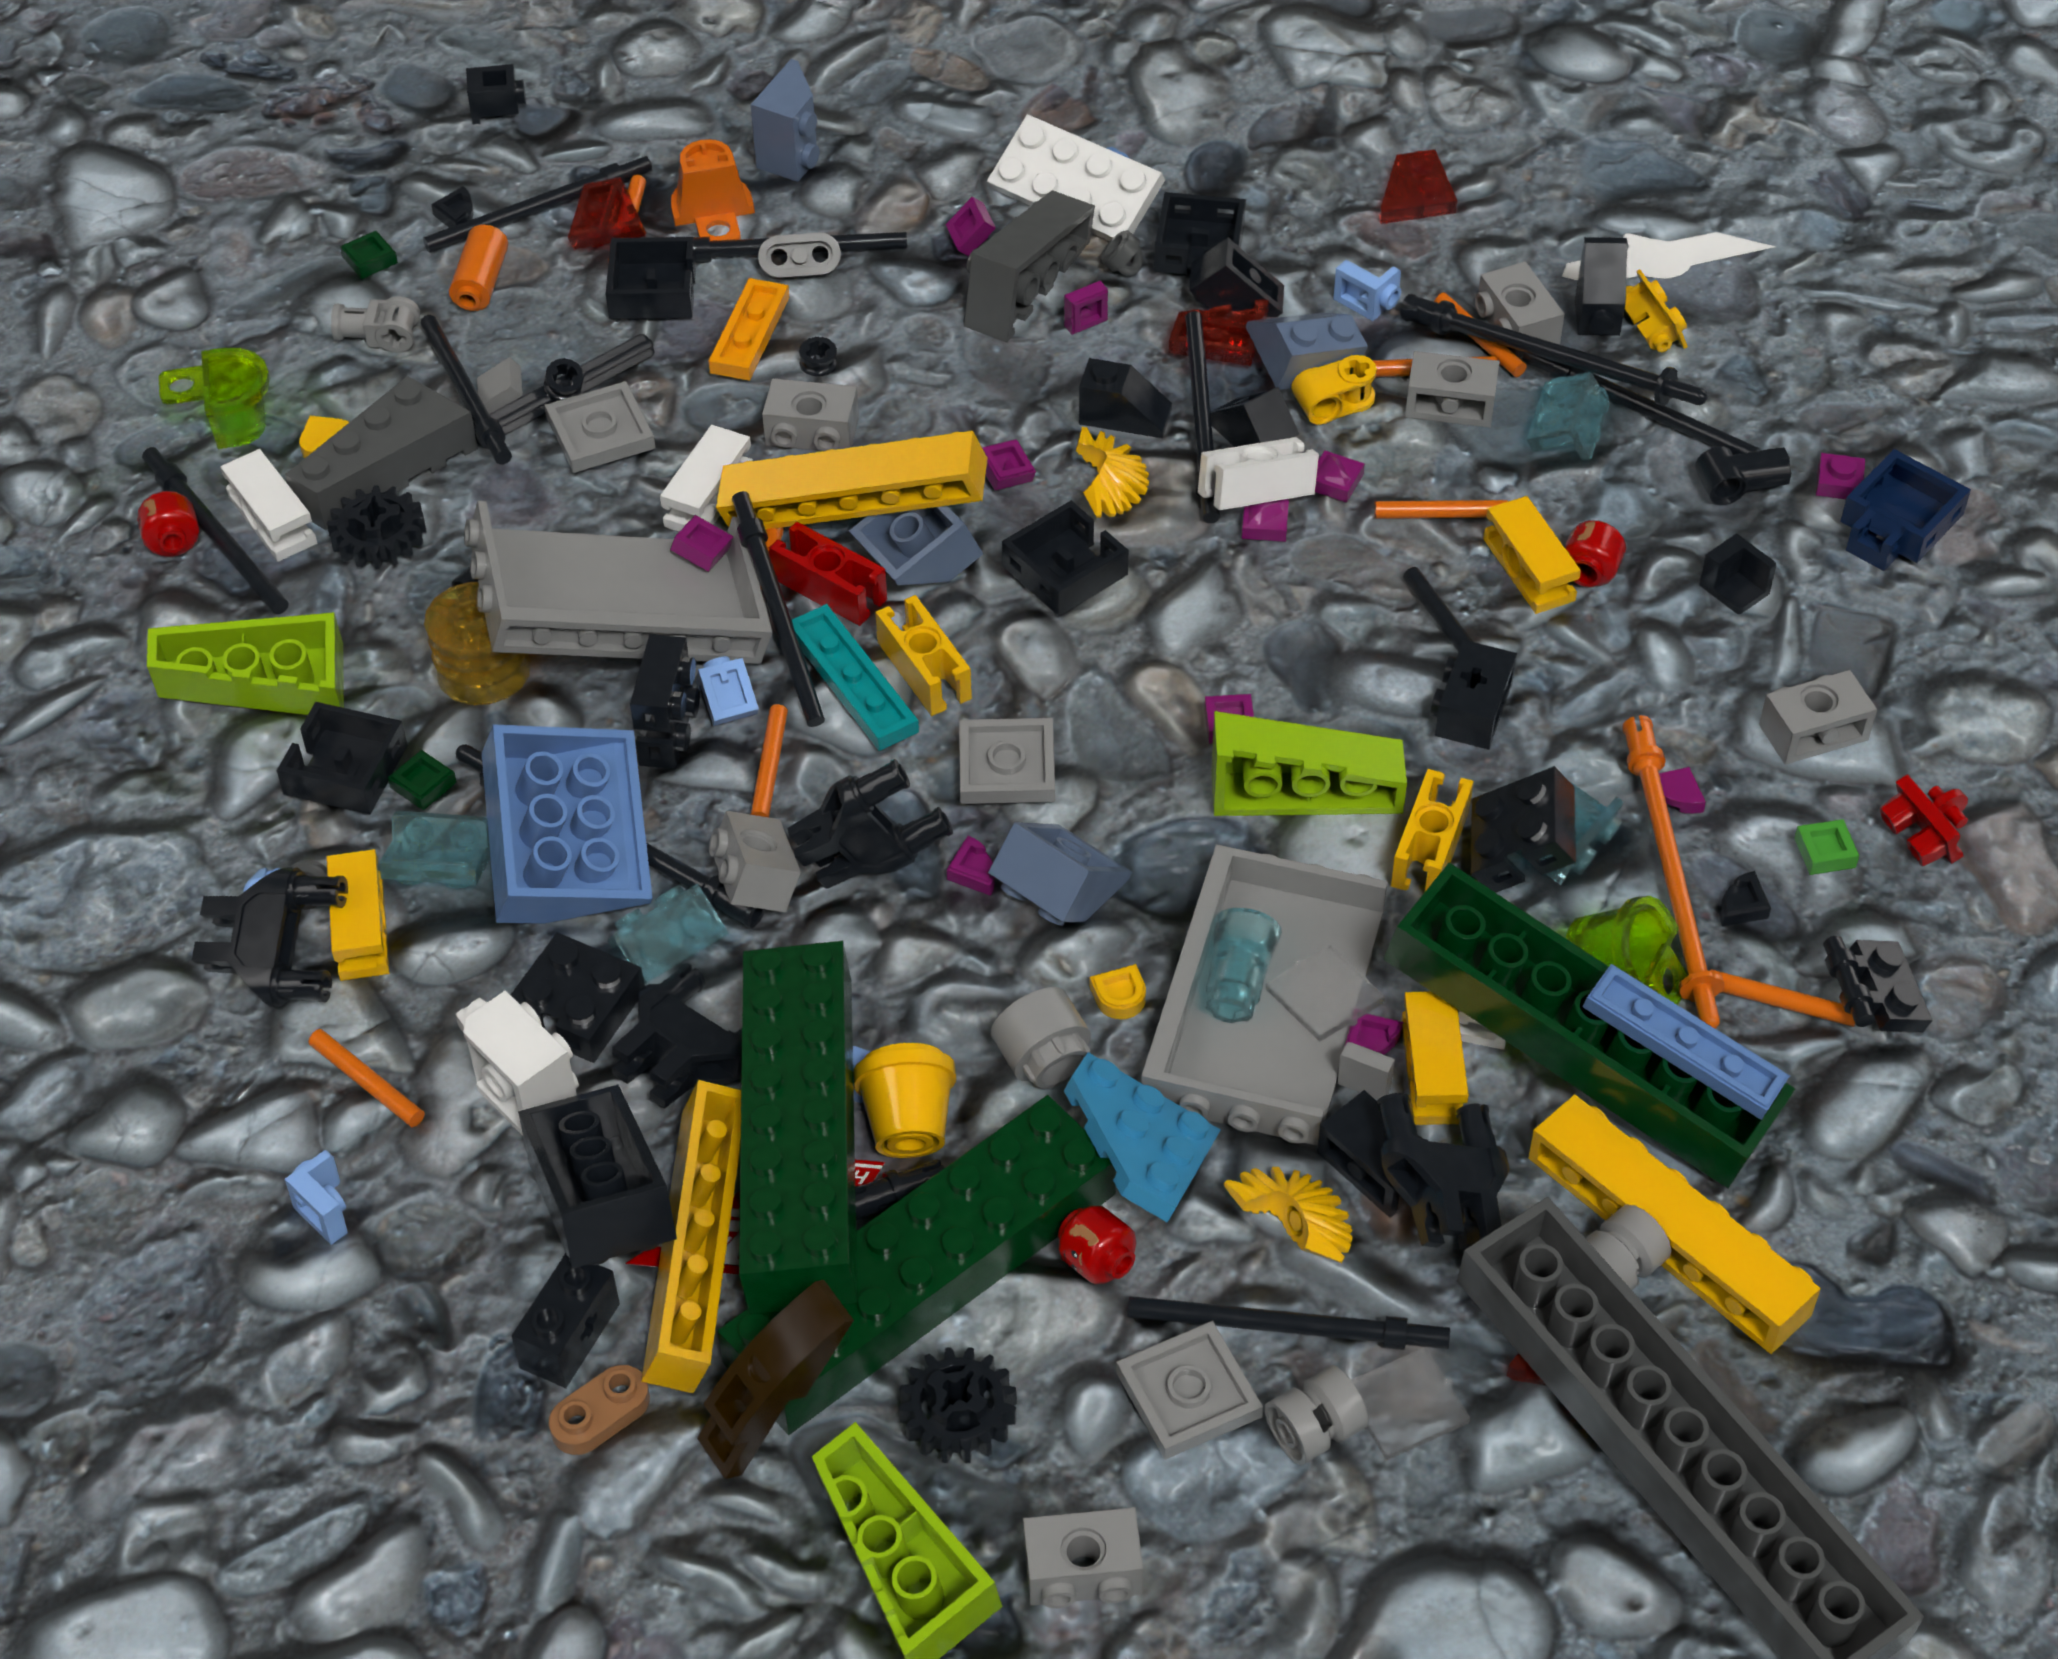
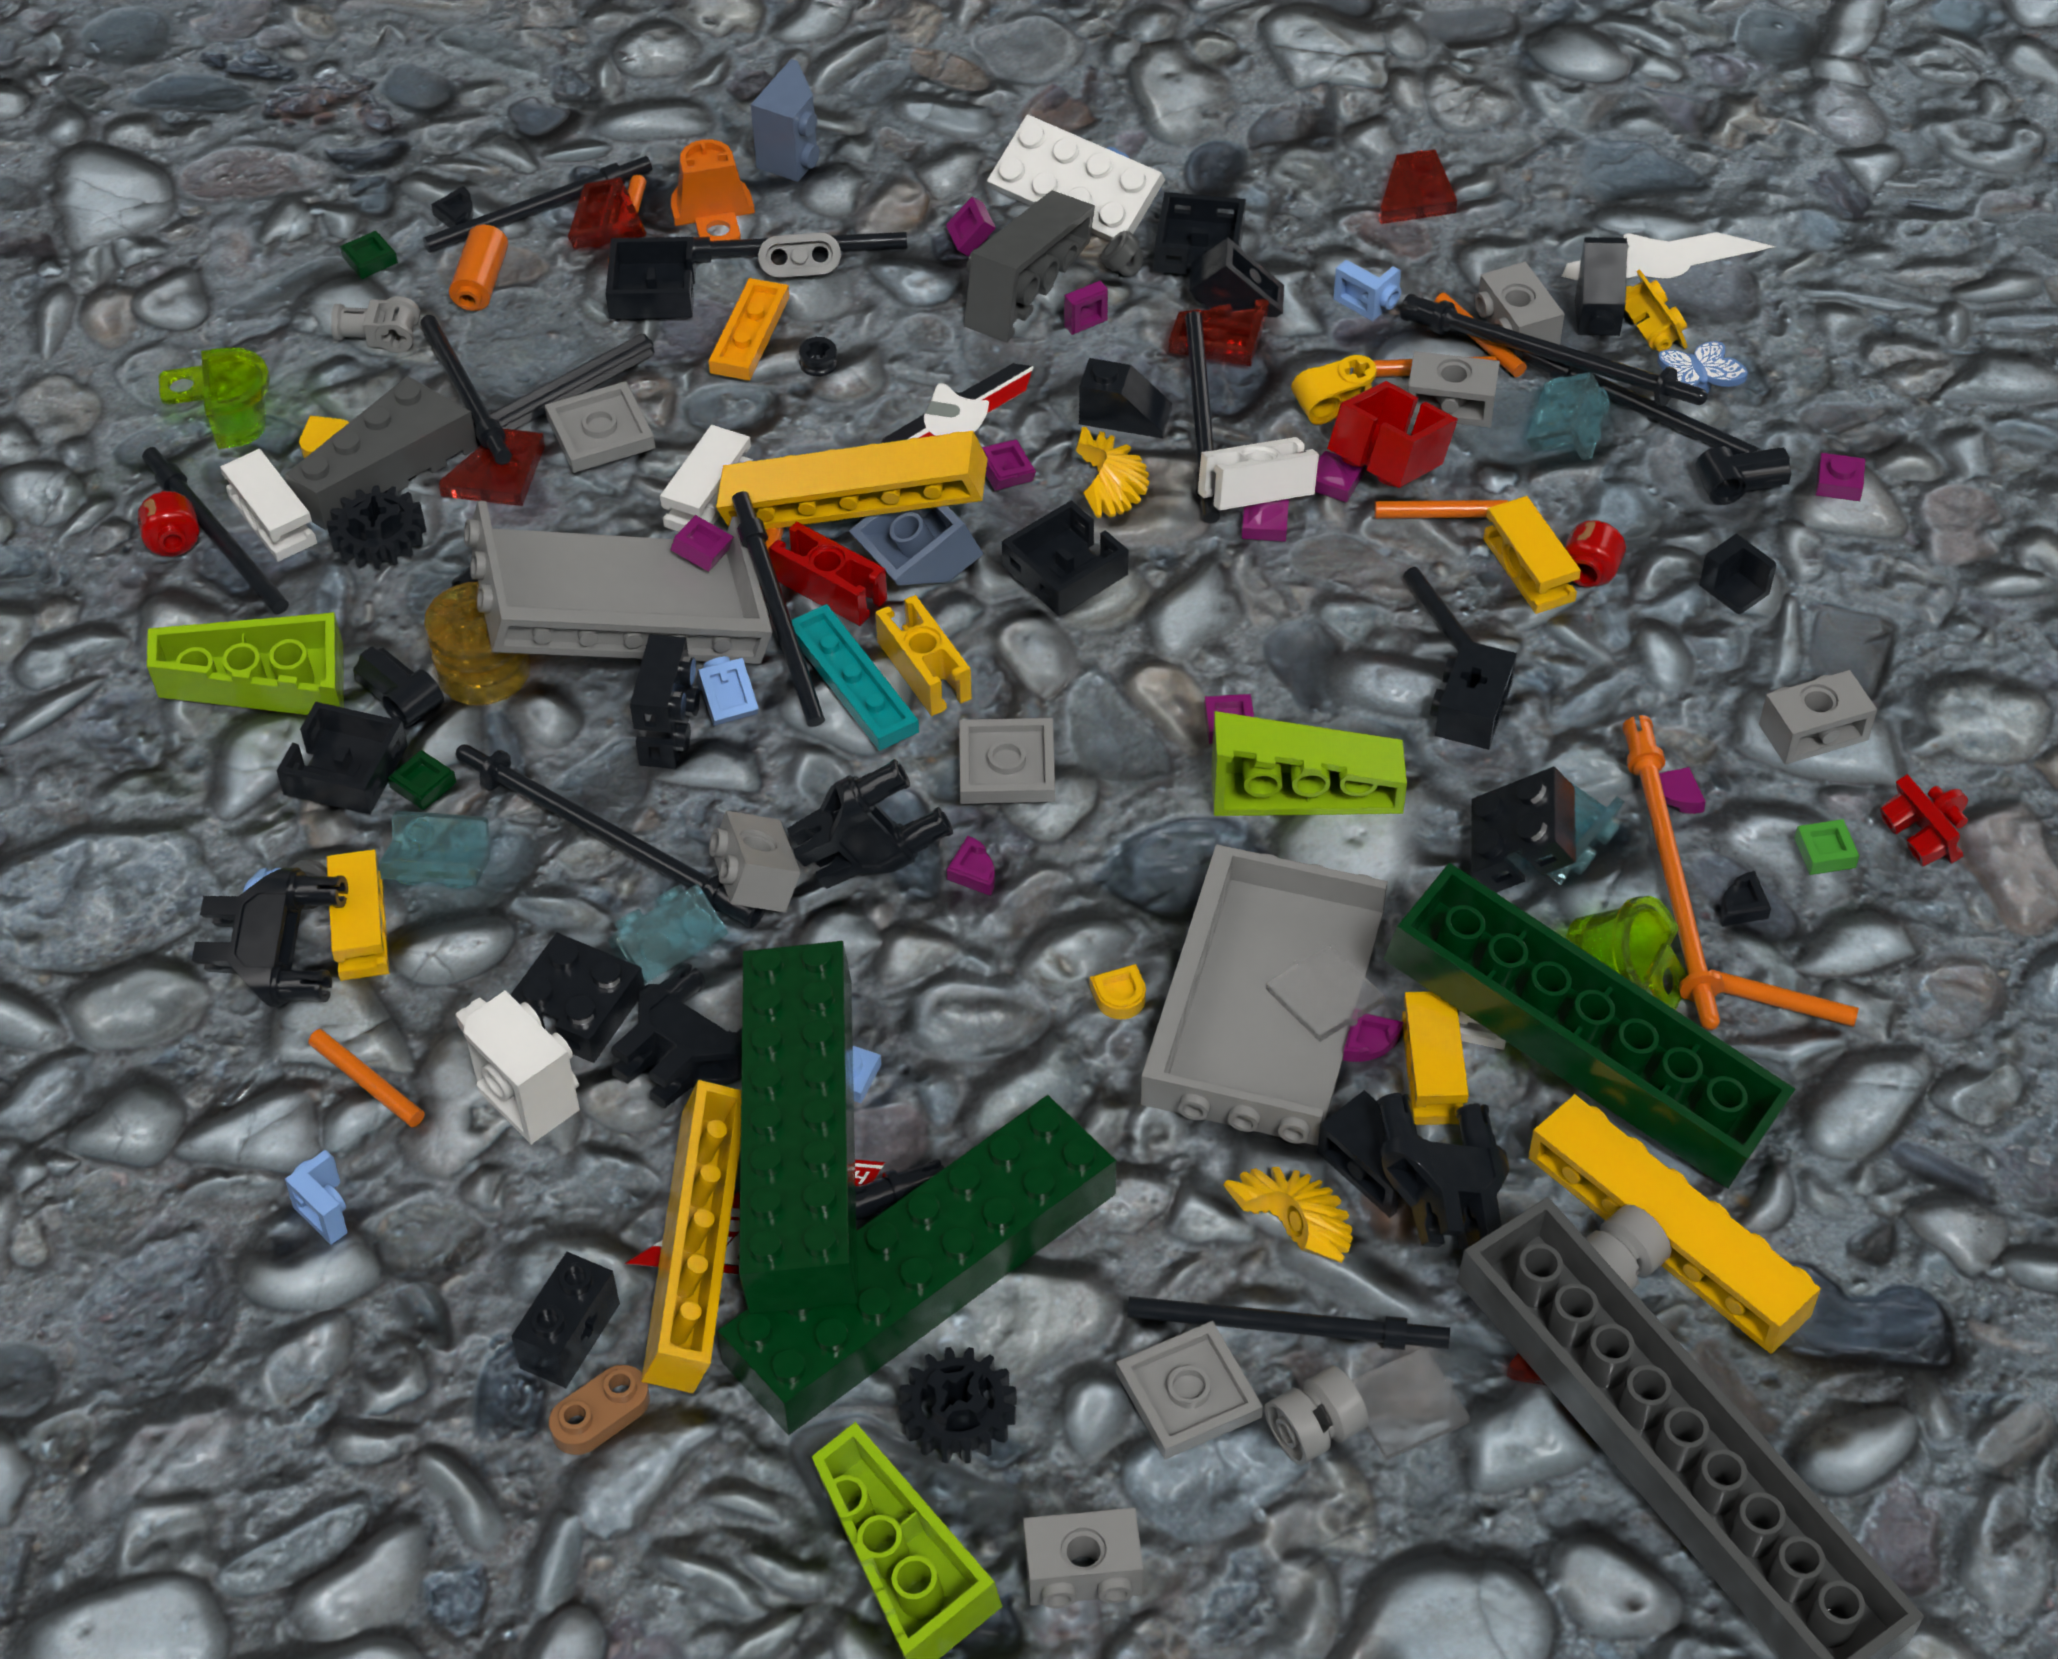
black brick [466,64,526,125] -> none
light grey tile [477,357,522,414] -> none
medium blue slope [482,725,653,924] -> none
black brick [518,1085,677,1269] -> none
black bush [544,358,584,401] -> none
dark brown slope [697,1280,854,1479] -> none
orange bar [750,704,788,818] -> none
light grey brick [762,379,859,451] -> none
yellow piece [853,1043,956,1158] -> none
sand blue slope [988,822,1132,926] -> none
light grey piece [991,987,1091,1089] -> none
red head [1058,1205,1137,1284] -> none
dark azure plate [1064,1052,1220,1223] -> none
clear light blue plant [1205,908,1282,1023] -> none
black slope [1211,387,1299,447] -> none
sand blue slope [1246,313,1368,390] -> none
light grey tile [1337,1042,1395,1099] -> none
yellow piece [1391,769,1474,891] -> none
medium blue tile [1582,964,1790,1120] -> none
black plate [1823,936,1933,1033] -> none
dark blue piece [1840,449,1971,571] -> none
none -> black piece [353,646,444,729]
none -> clear red wing [439,428,545,506]
none -> sticker [882,363,1034,443]
none -> red piece [1327,381,1458,488]
none -> medium blue animal [1657,341,1748,393]

